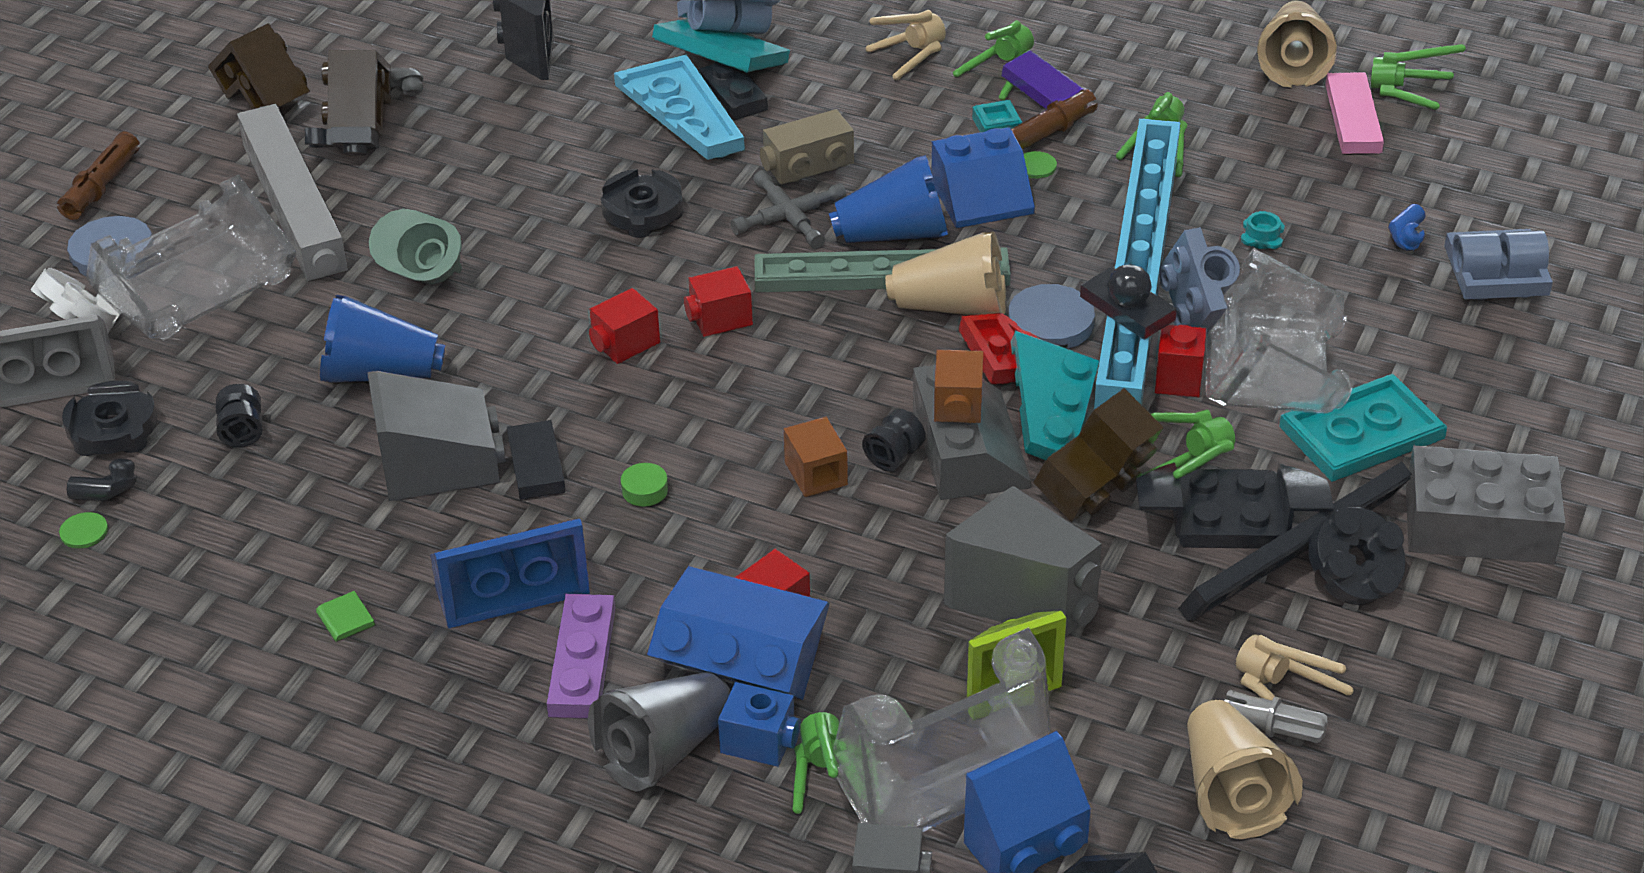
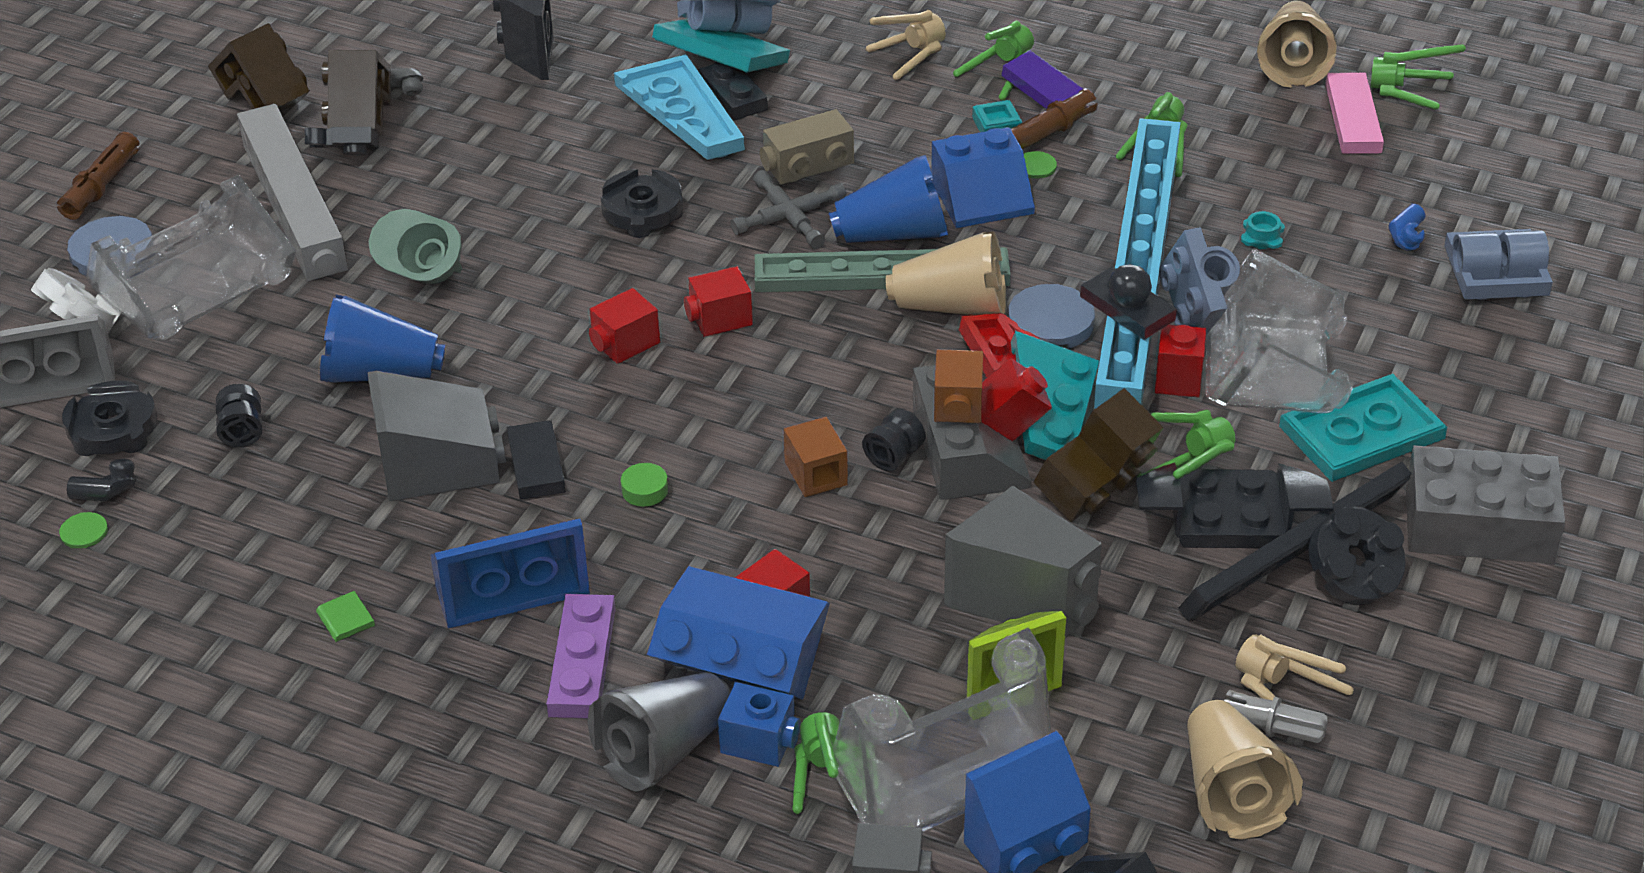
none -> red brick [981,358,1052,442]

